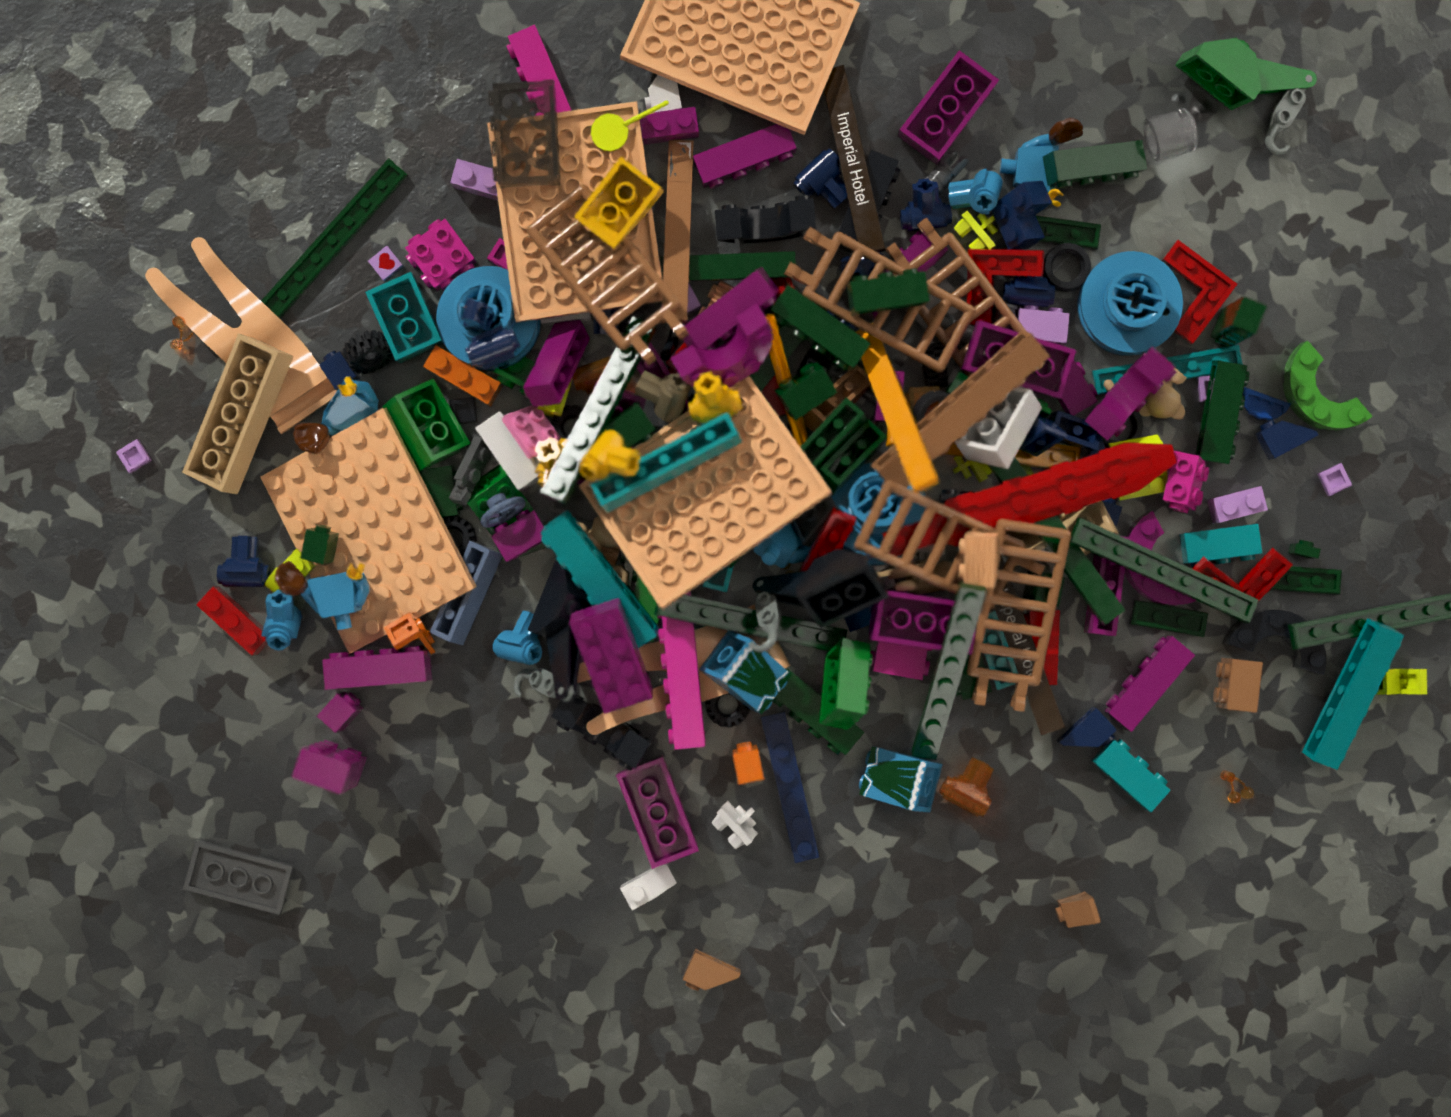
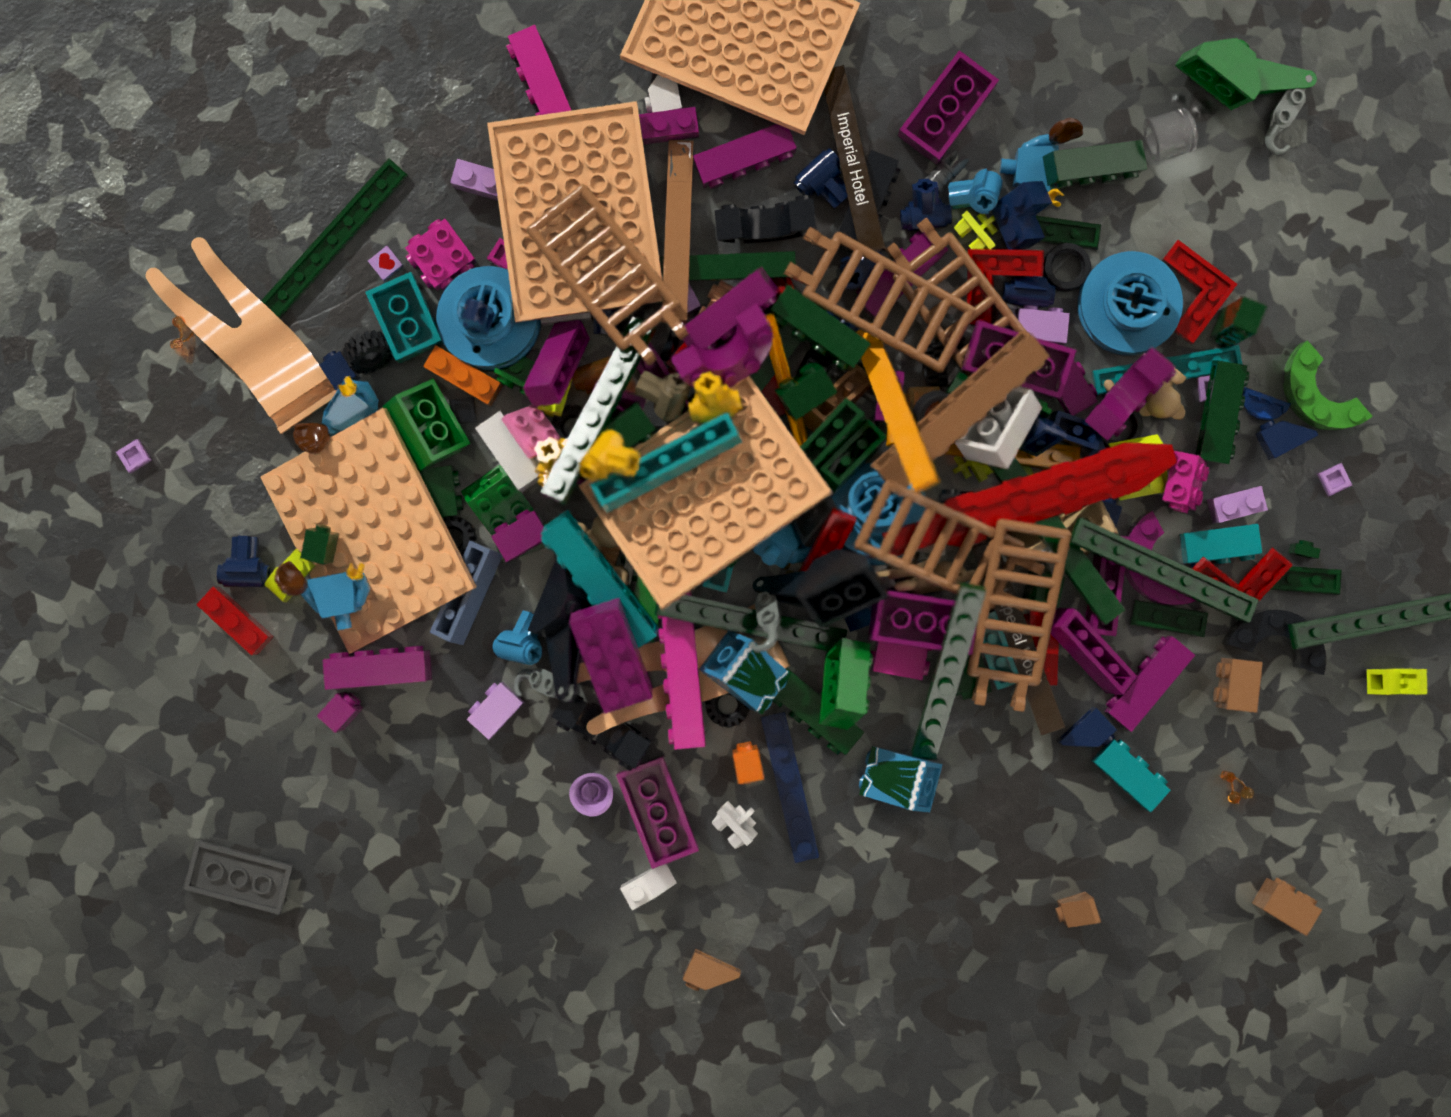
tan brick [182,333,294,494] -> none
dark azure piece [261,590,302,651] -> none
magenta brick [292,739,367,794] -> none
orange bracket [384,612,436,655] -> none
dark grey hinge [449,436,491,506] -> none
dark blue piece [465,325,520,370] -> none
sand blue piece [480,493,526,528] -> none
clear smoke fence [489,79,561,188] -> none
yellow slope [574,157,664,249] -> none
neon yellow piece [591,100,669,151] -> none
dark green brick [847,268,930,316] -> none
clear orange piece [939,757,994,817] -> none
light nougat brick [959,532,998,588] -> none
teal brick [1302,618,1405,770] -> none
none -> lavender brick [467,682,524,740]
none -> lavender helmet [569,773,613,816]
none -> magenta brick [1050,608,1137,695]
none -> medium nougat brick [1252,877,1322,936]

